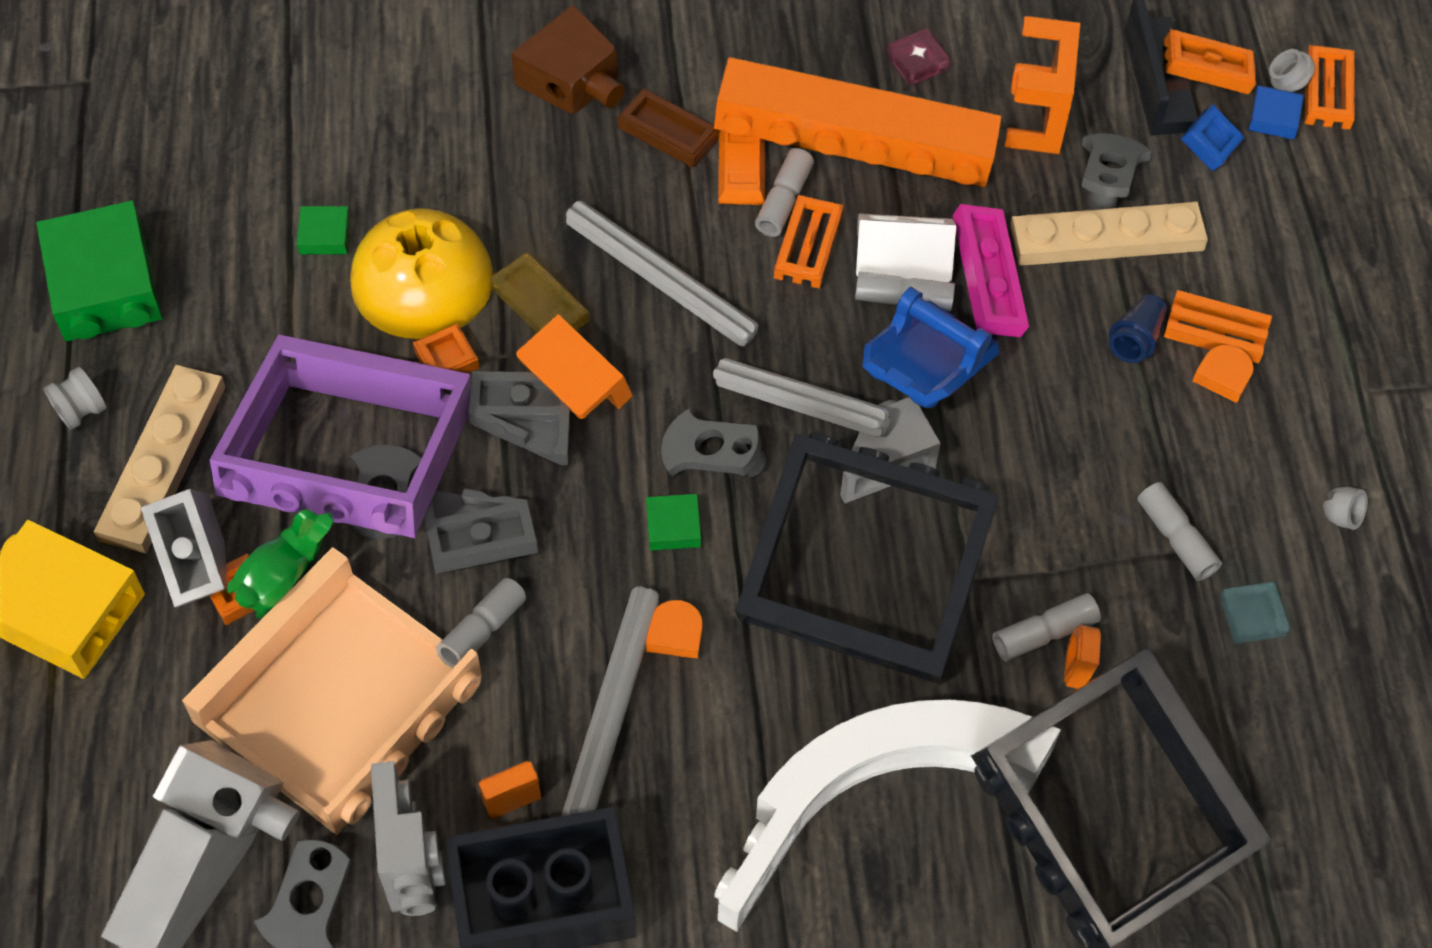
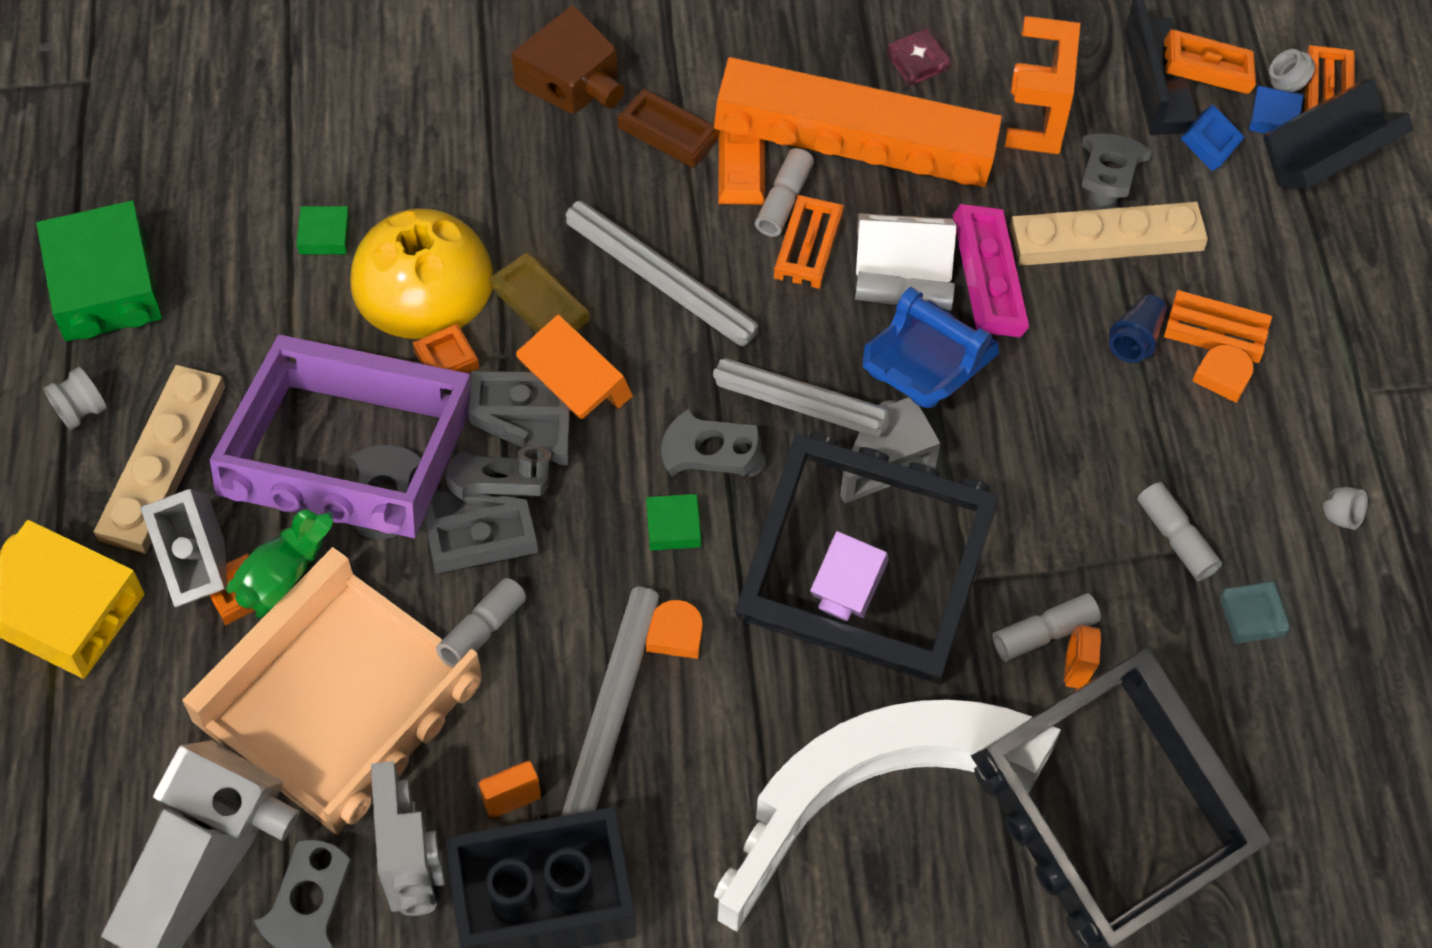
none -> dark grey piece [446,446,551,499]
none -> lavender brick [810,531,889,621]
none -> black panel [1263,79,1414,189]

